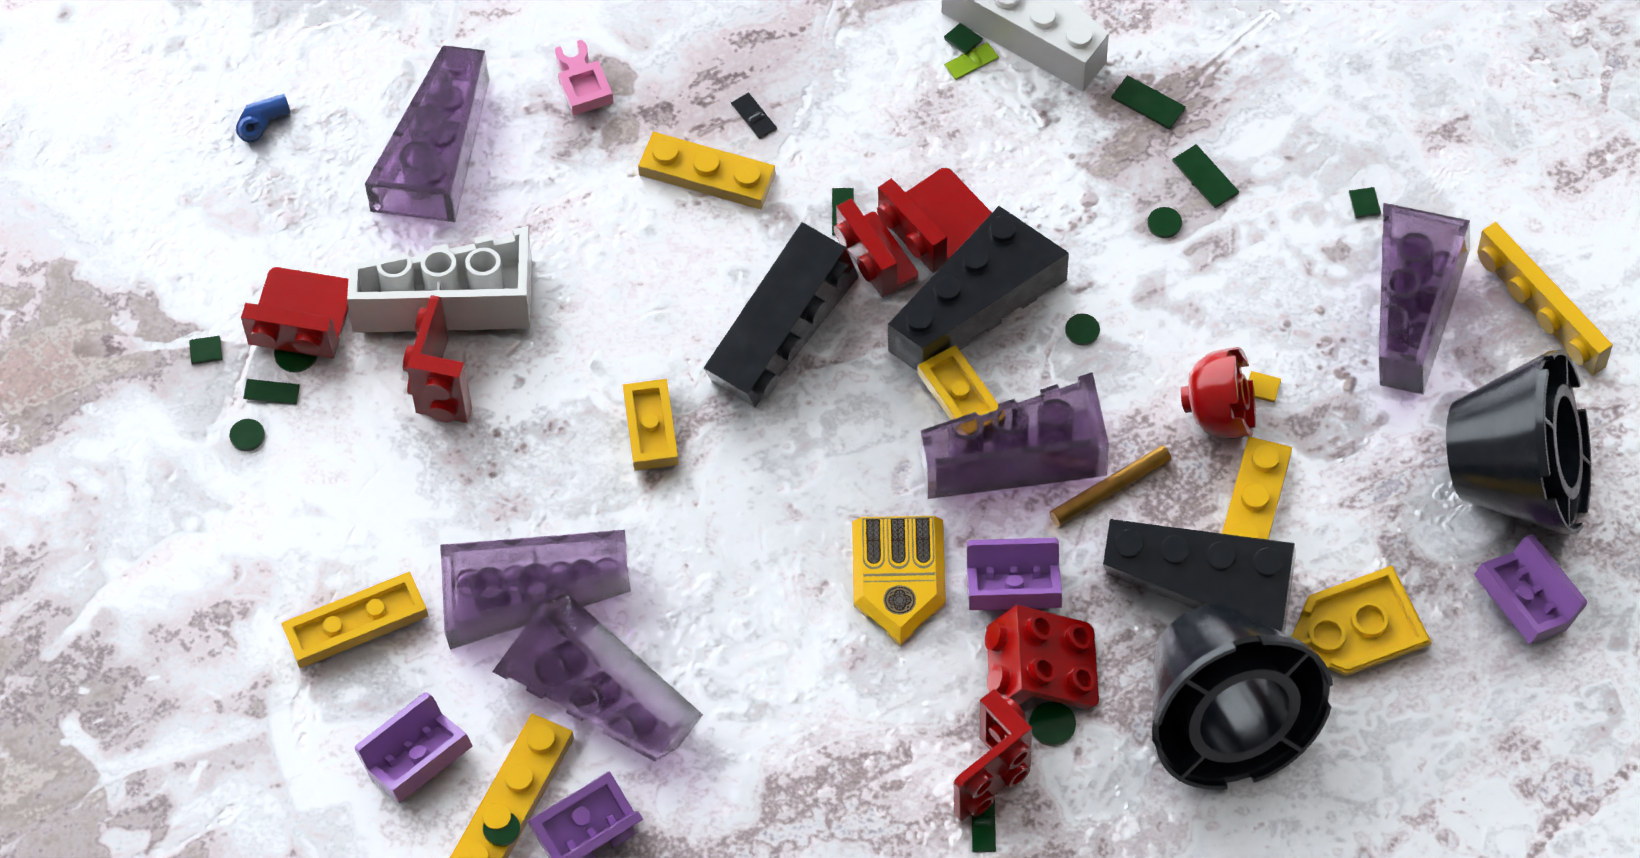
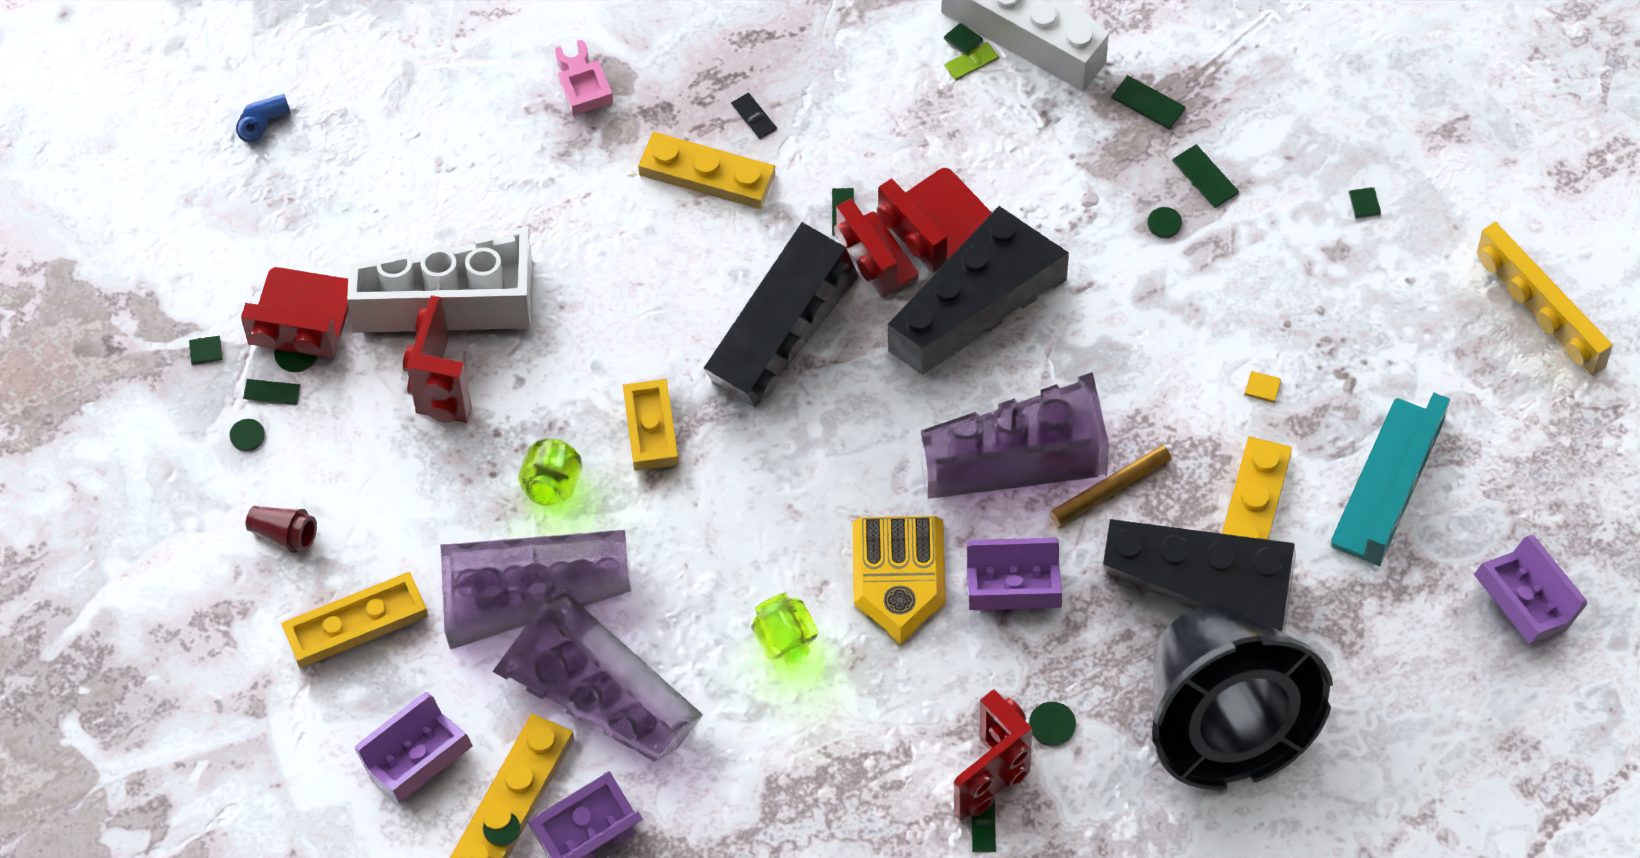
clear purple wedge [364,45,490,222] -> none
yellow plate [918,345,1004,440] -> none
red bracket [985,605,1099,710] -> none
dark green piece [1065,314,1100,346] -> none
red cylinder [1181,347,1256,439] -> none
yellow tile [1291,565,1432,676] -> none
clear purple wedge [1379,203,1470,395] -> none
black cone [1446,350,1591,535] -> none
none -> dark red cone [245,505,317,553]
none -> clear neon green head [518,438,583,506]
none -> clear neon green head [750,592,819,665]
none -> teal panel [1330,392,1450,566]

